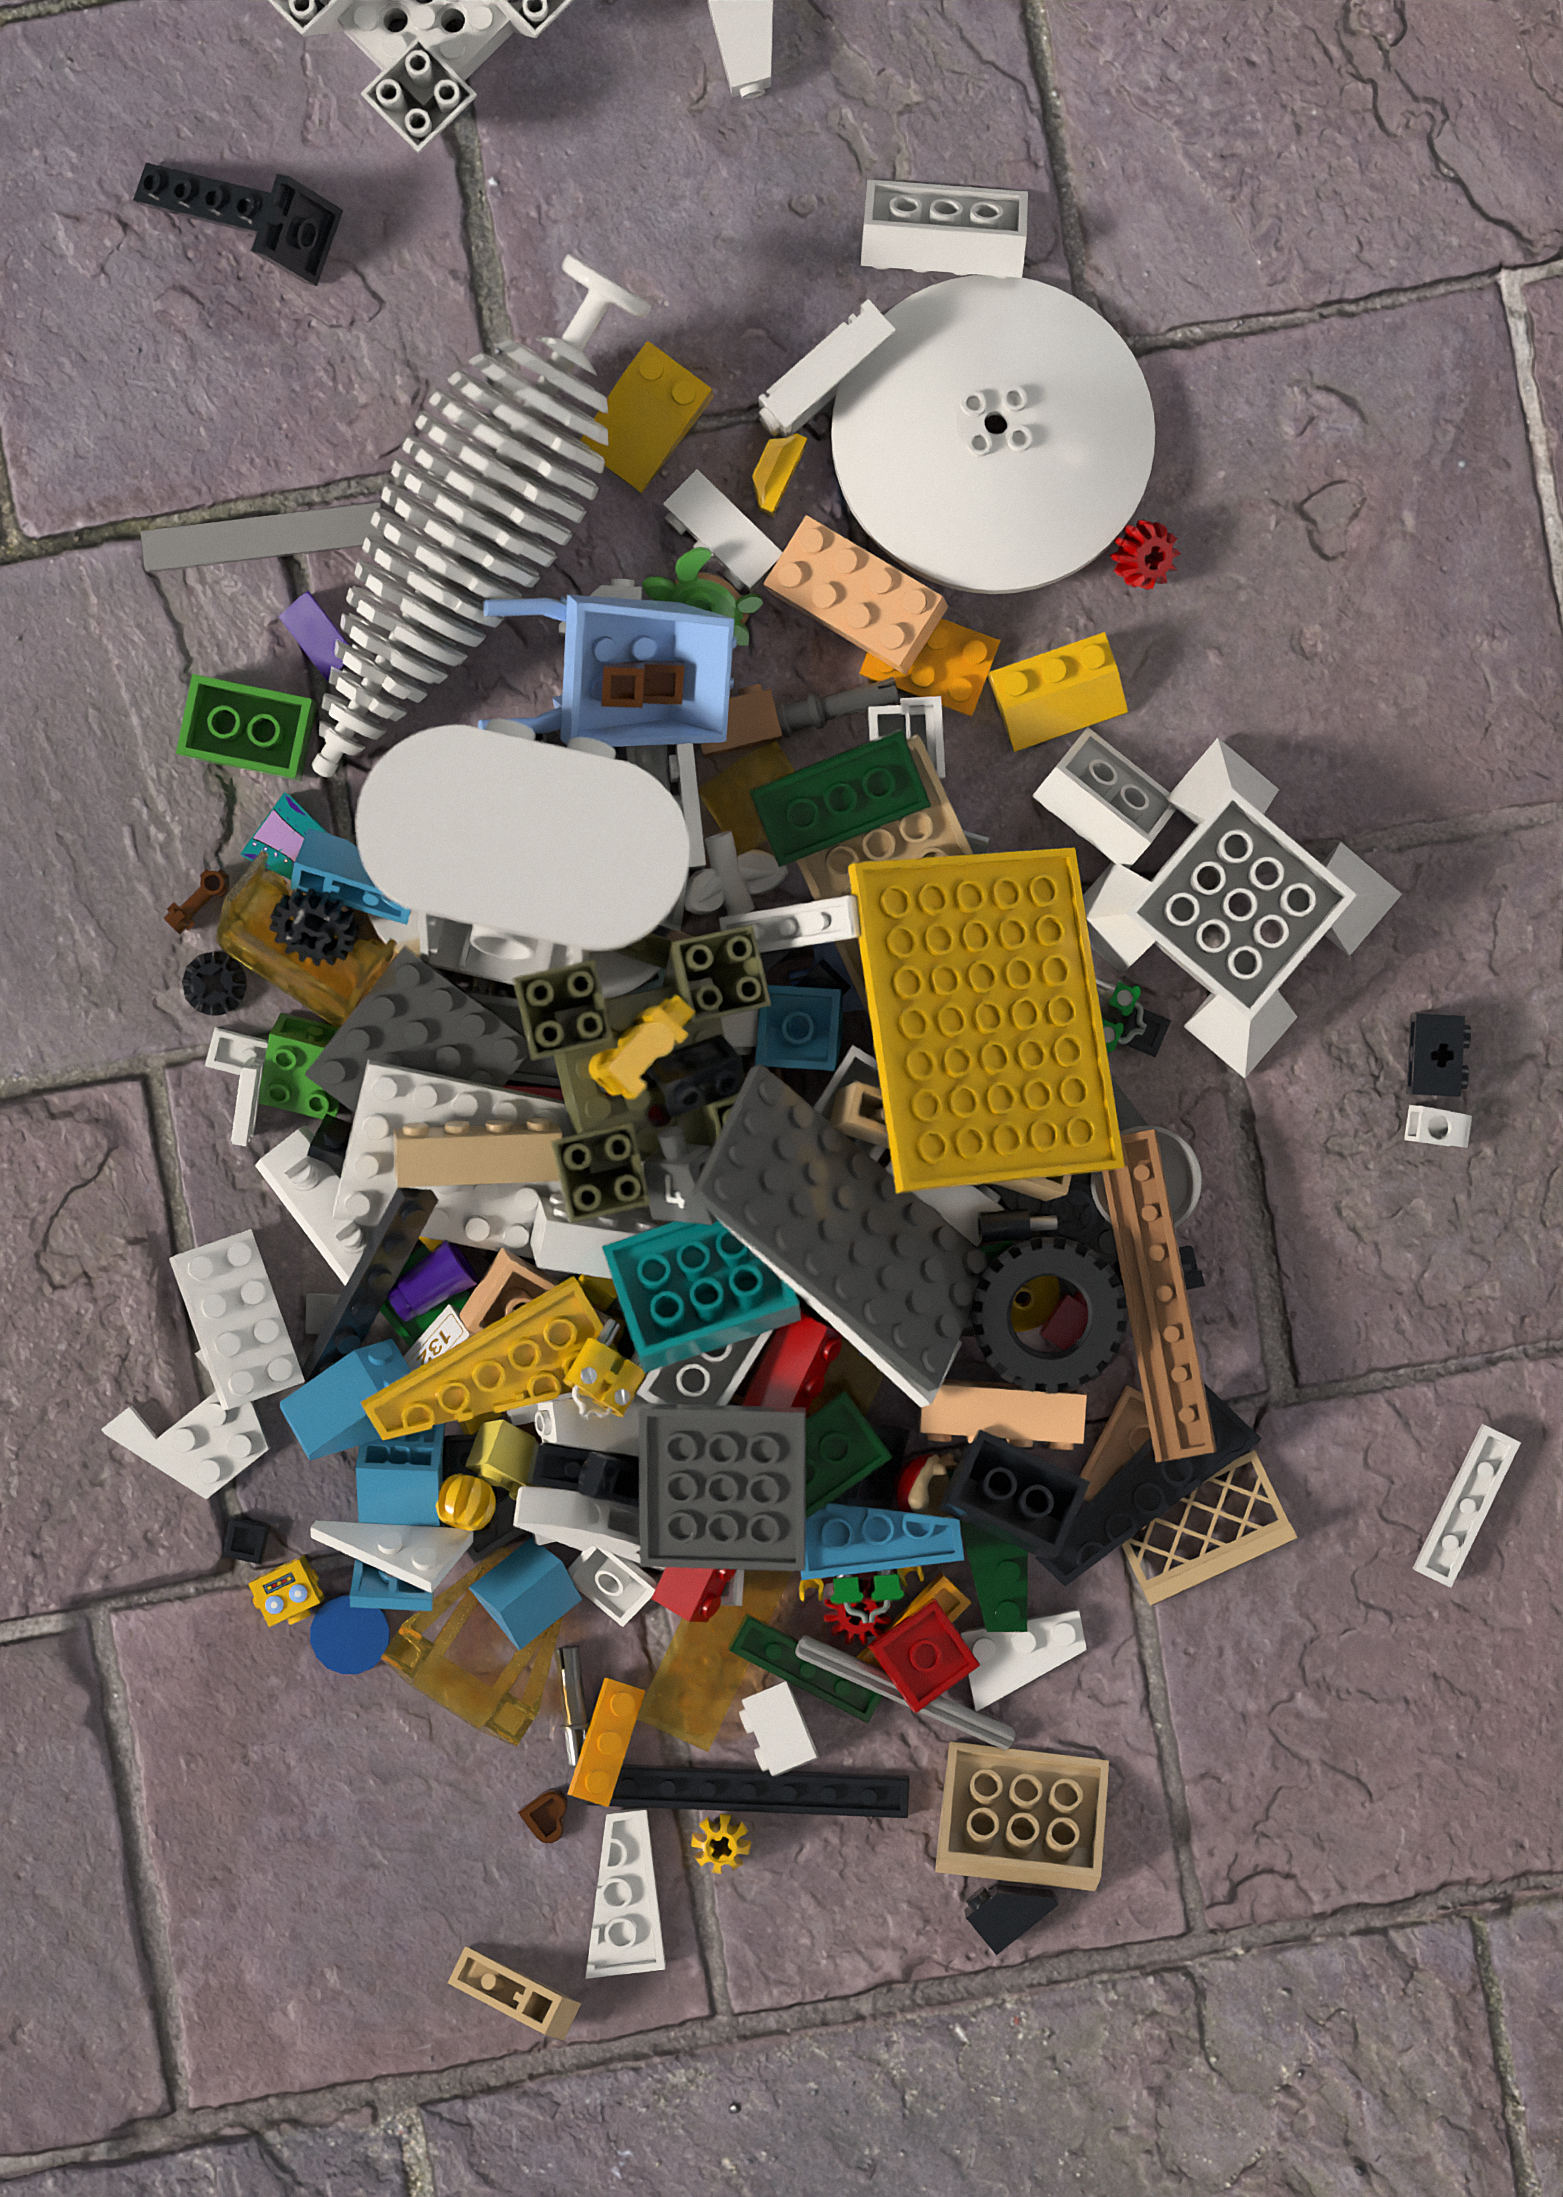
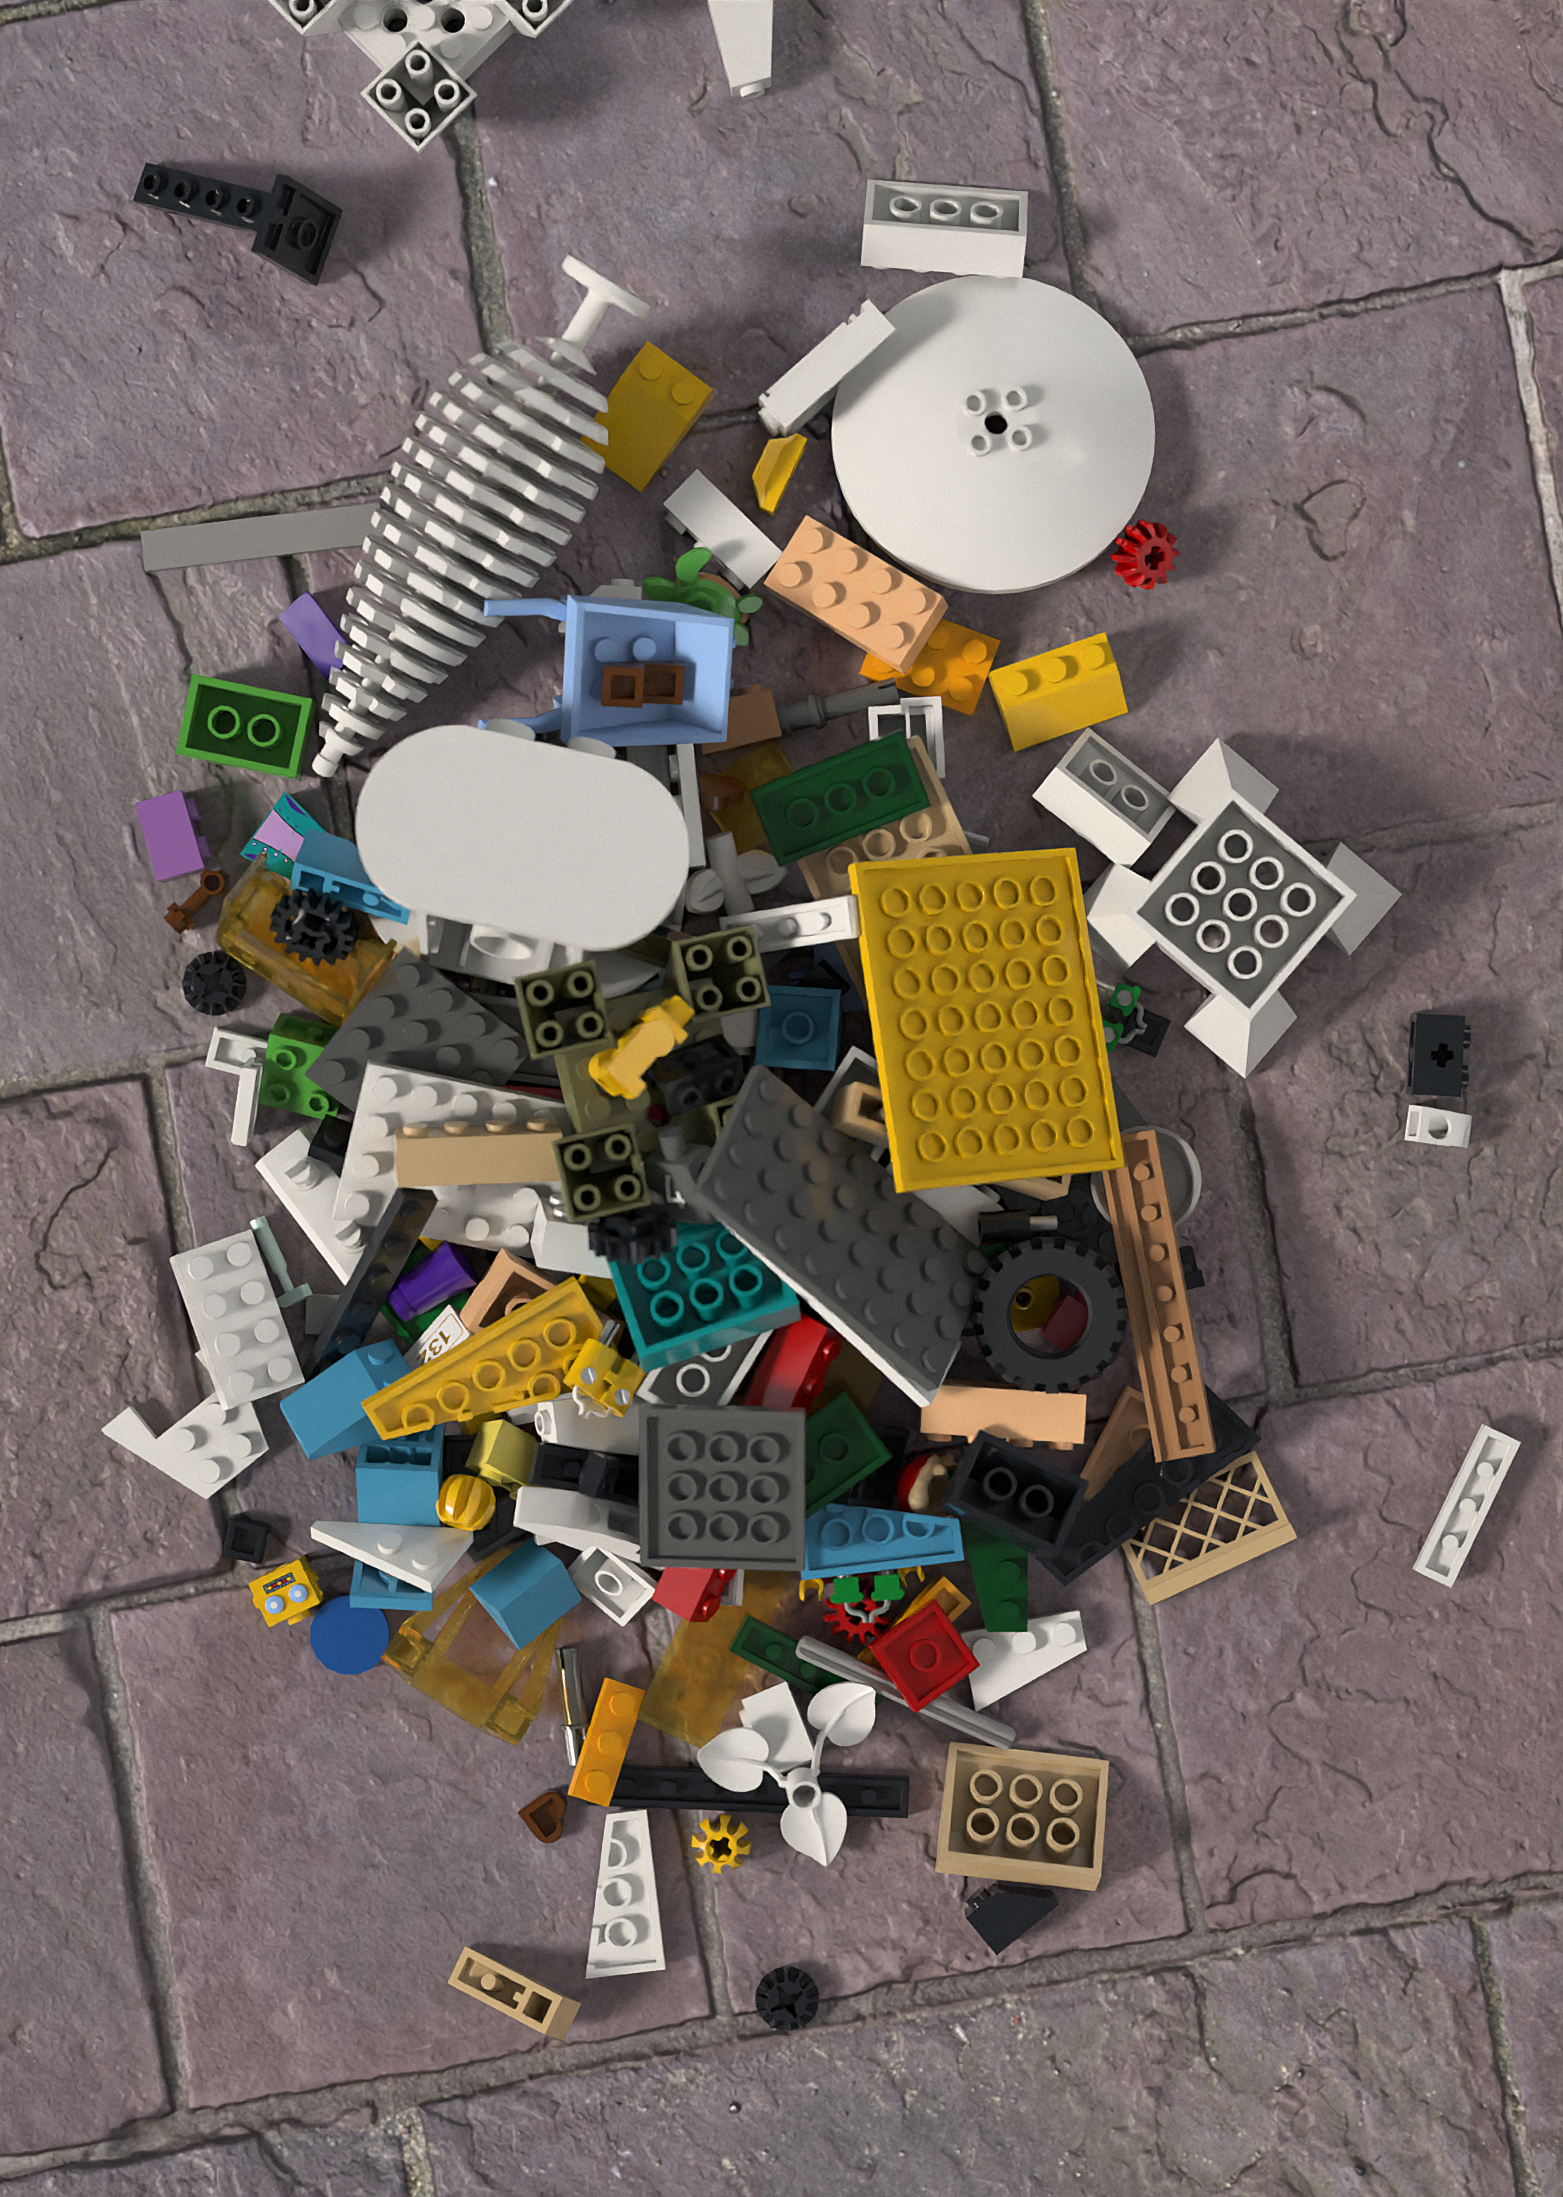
none -> medium lavender brick [135,790,213,883]
none -> light aqua piece [250,1216,313,1308]
none -> black gear [587,1206,678,1265]
none -> reddish brown tile [697,772,746,810]
none -> white plant [697,1681,876,1866]
none -> black gear [755,1966,819,2033]

